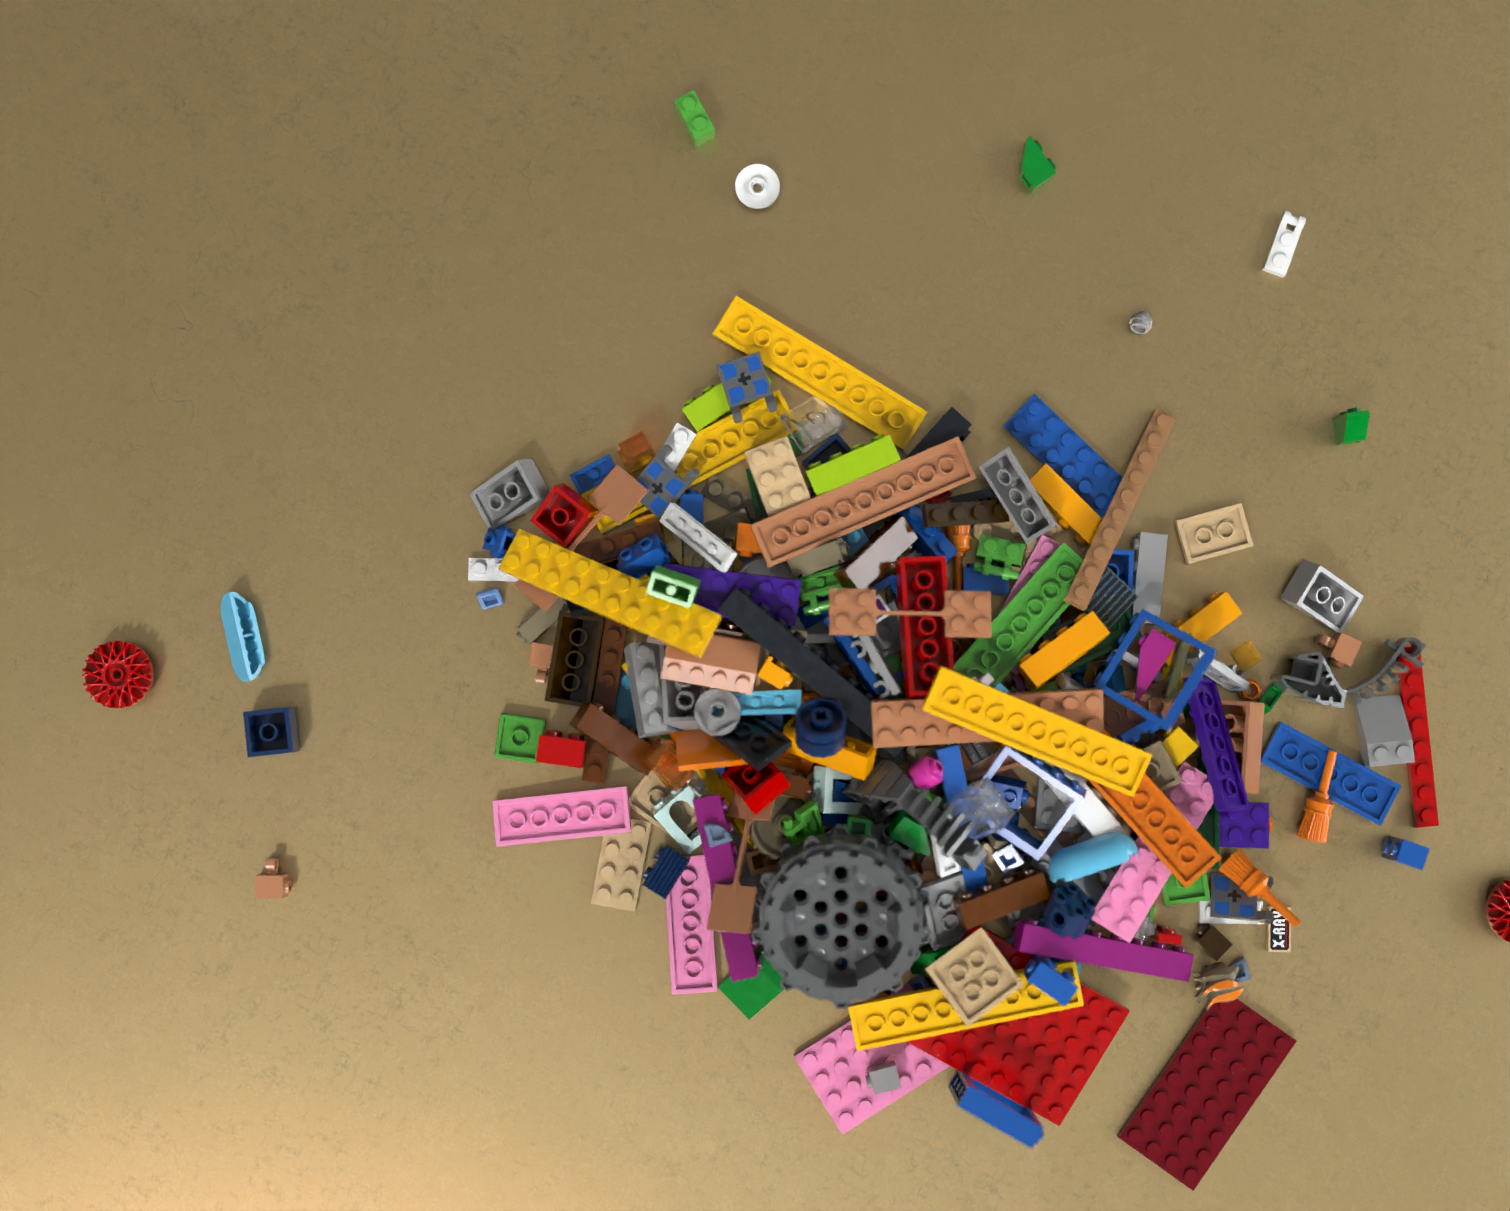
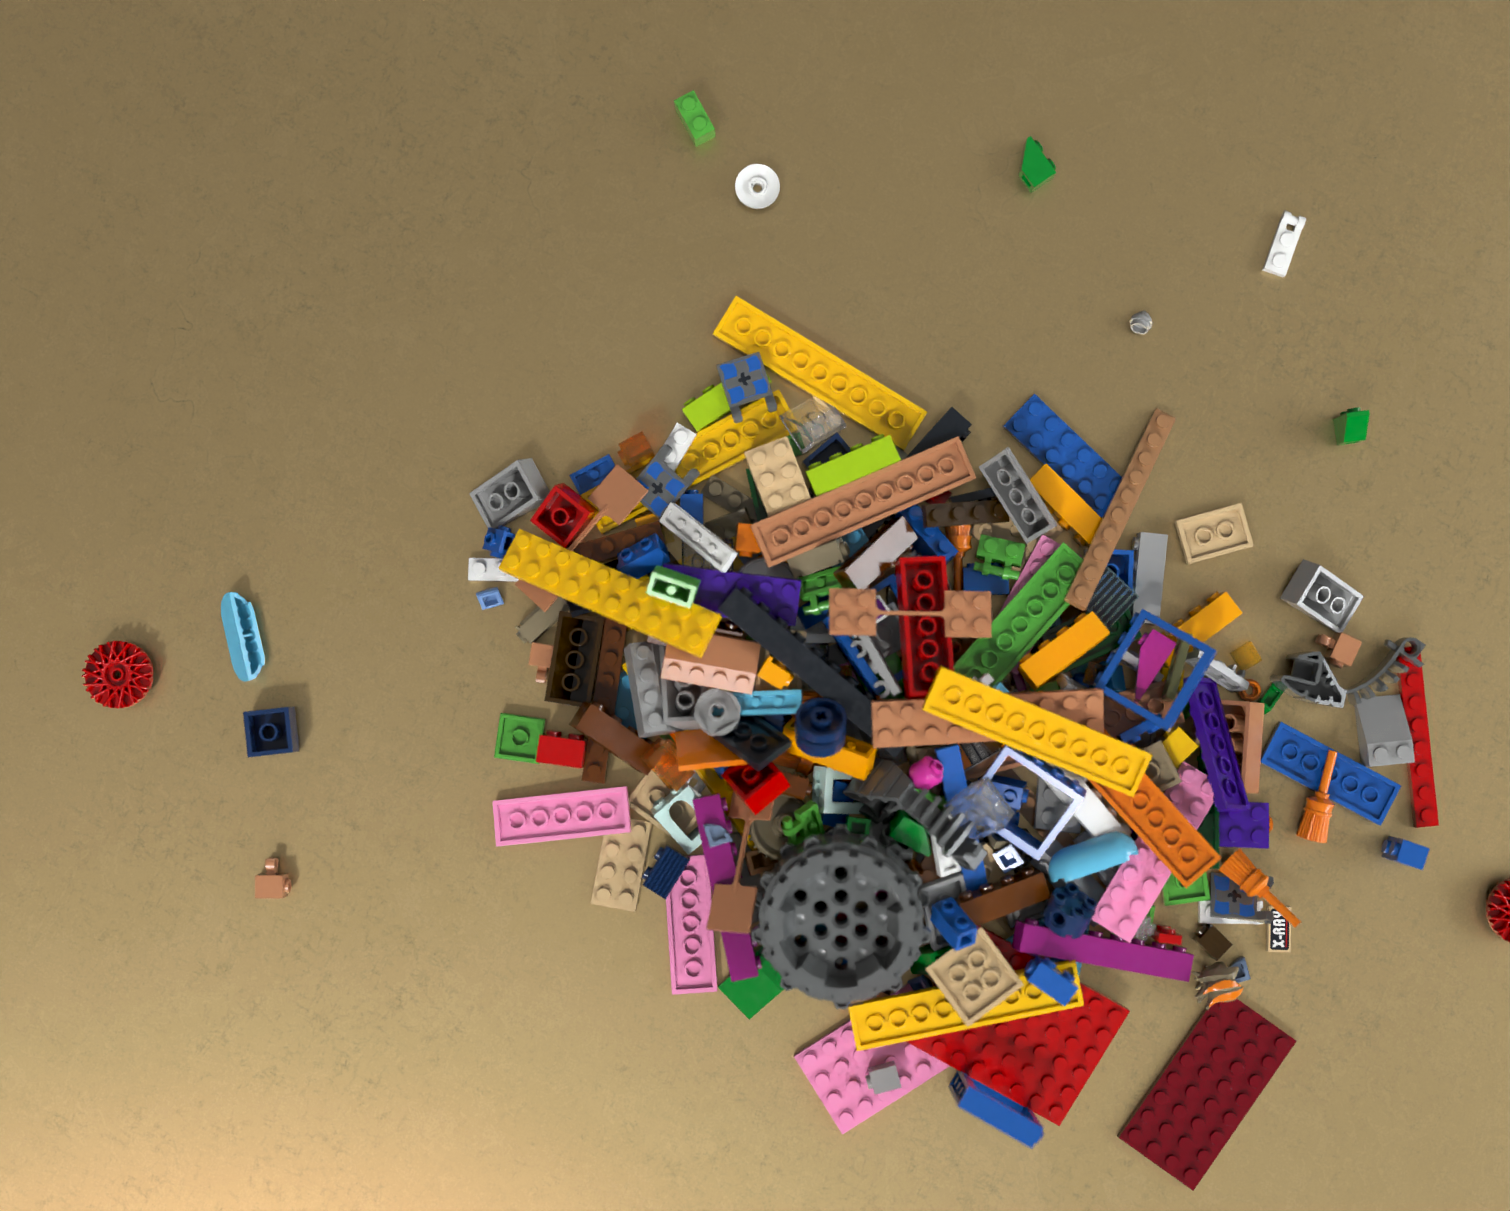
none -> blue brick [930,897,978,951]

